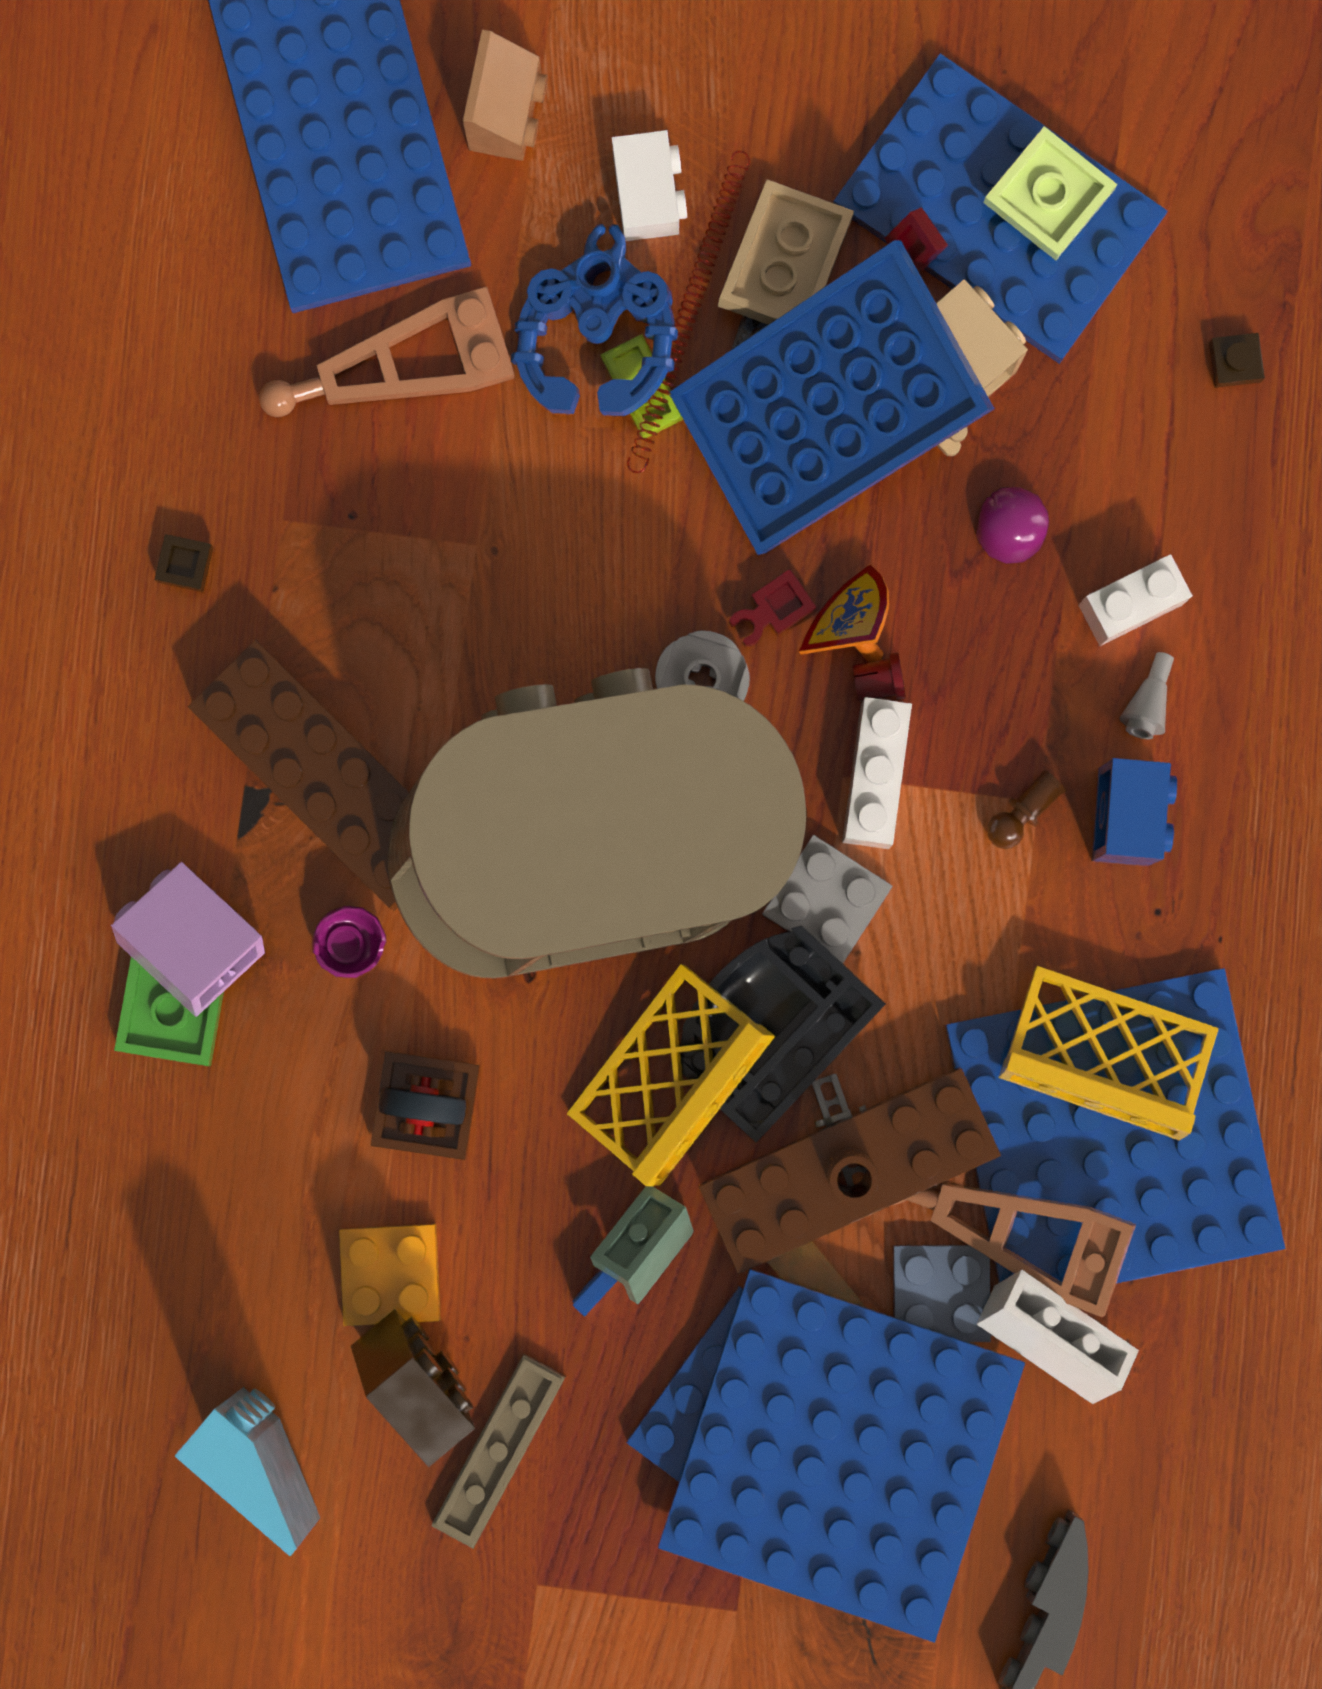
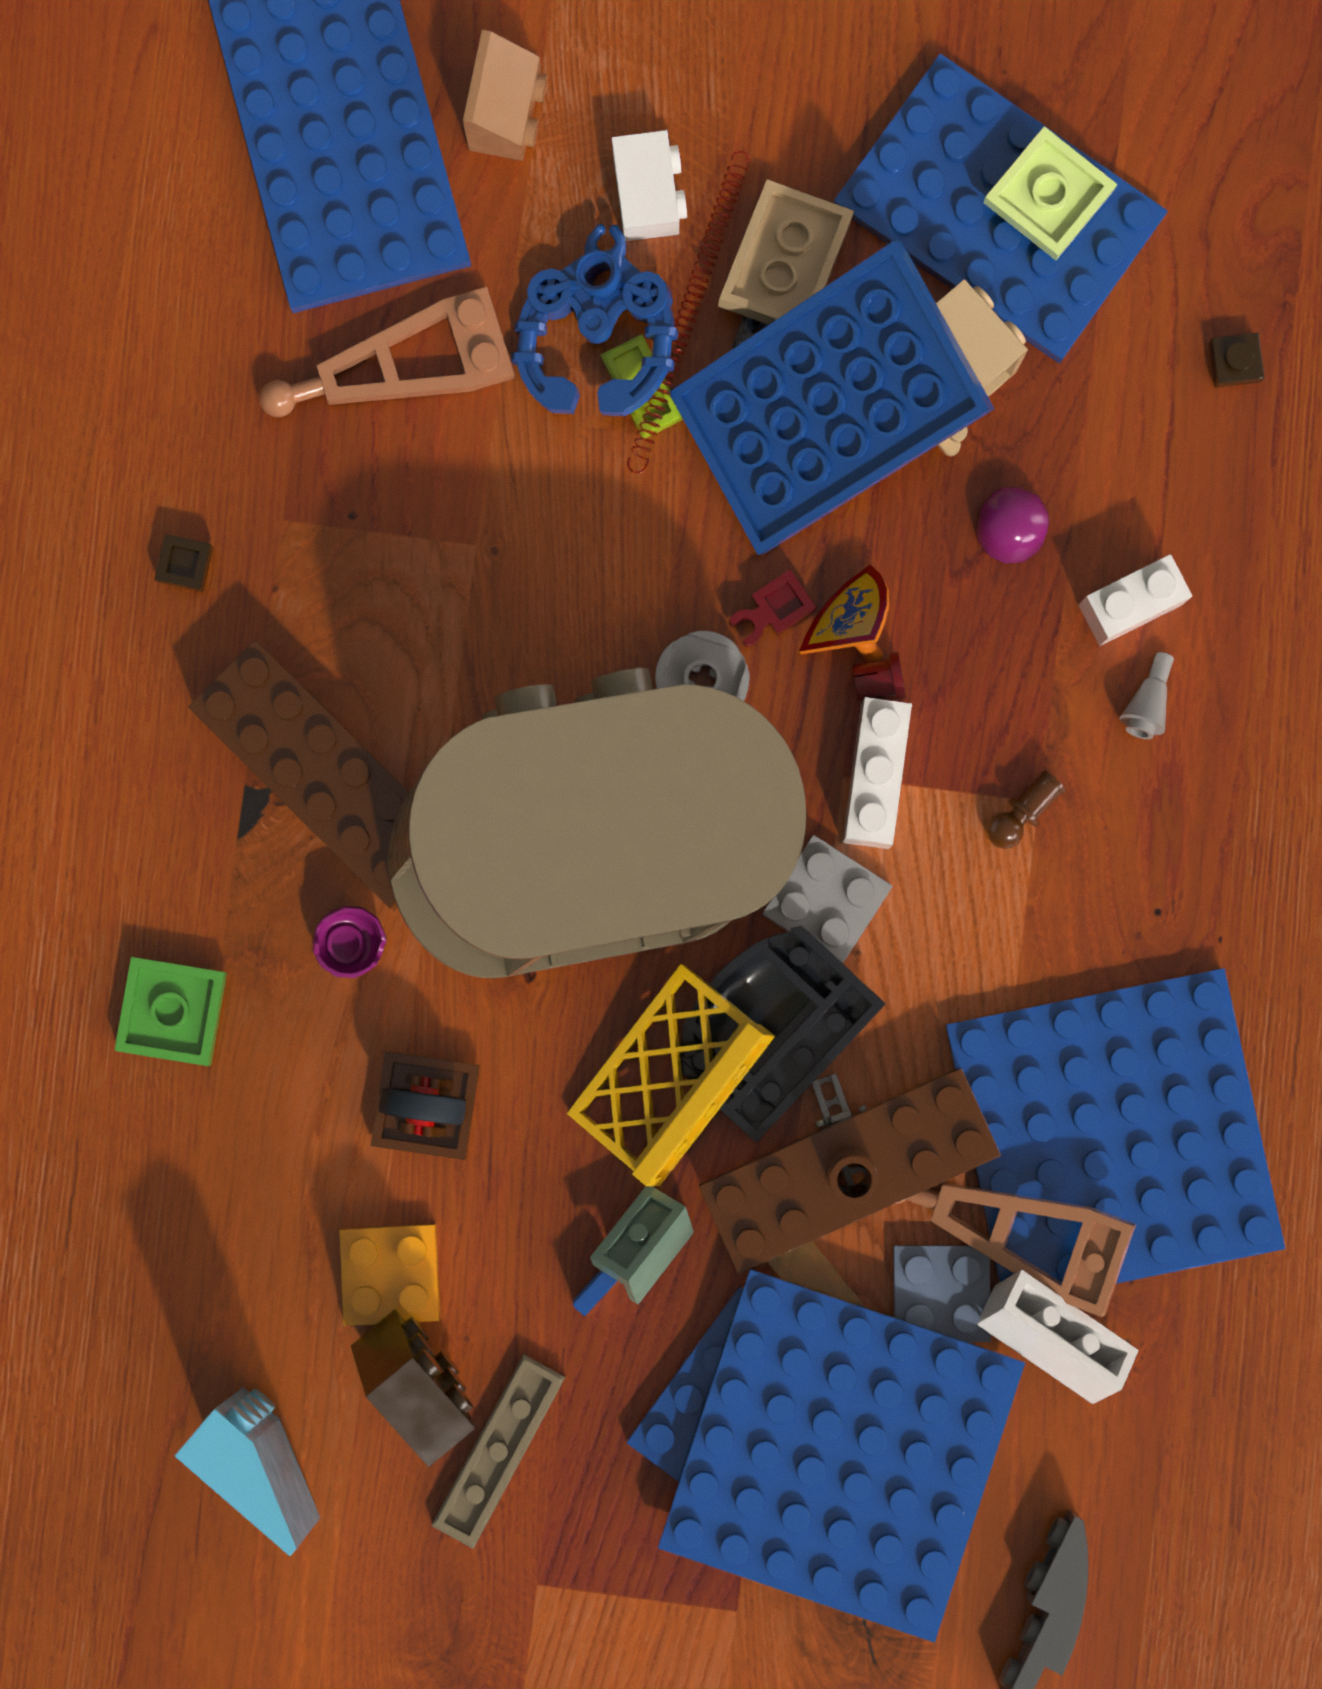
lavender brick [111,862,265,1017] -> none
dark red plate [884,207,948,272] -> none
yellow fence [998,966,1219,1141] -> none
blue brick [1092,758,1177,866] -> none

